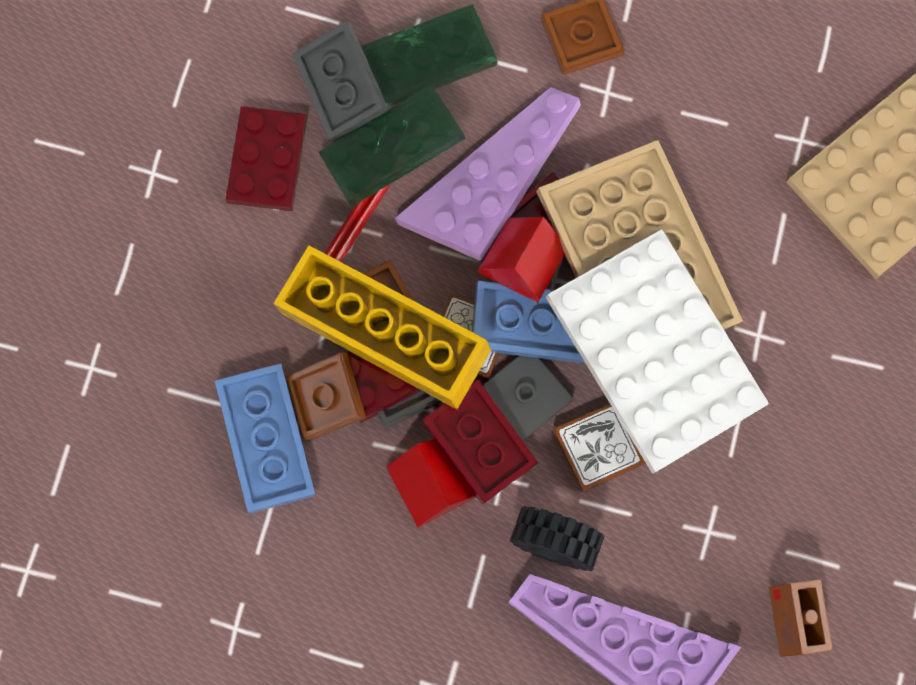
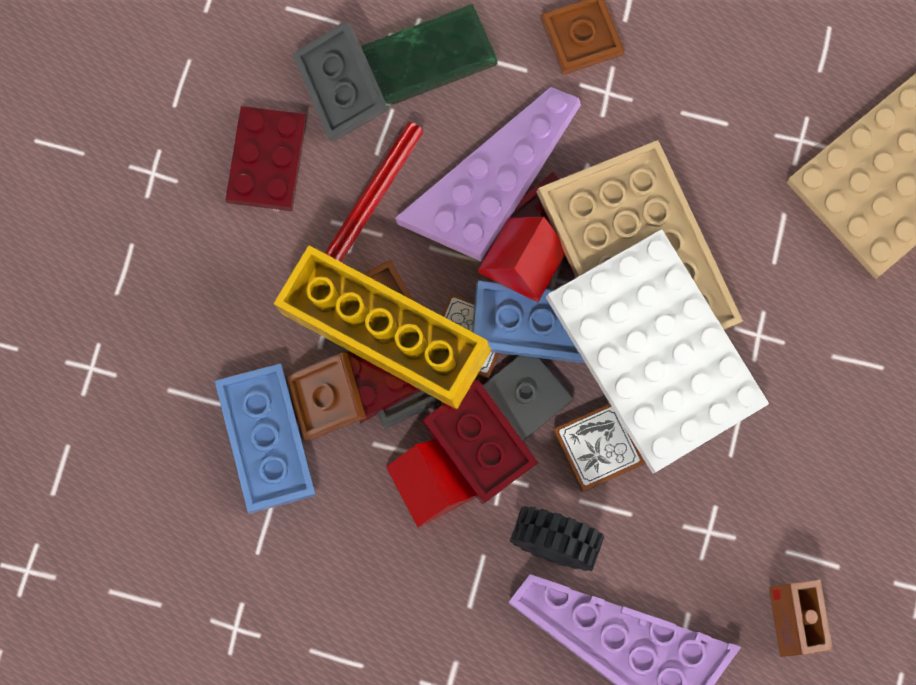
clear green plate [319,84,466,207] -> none

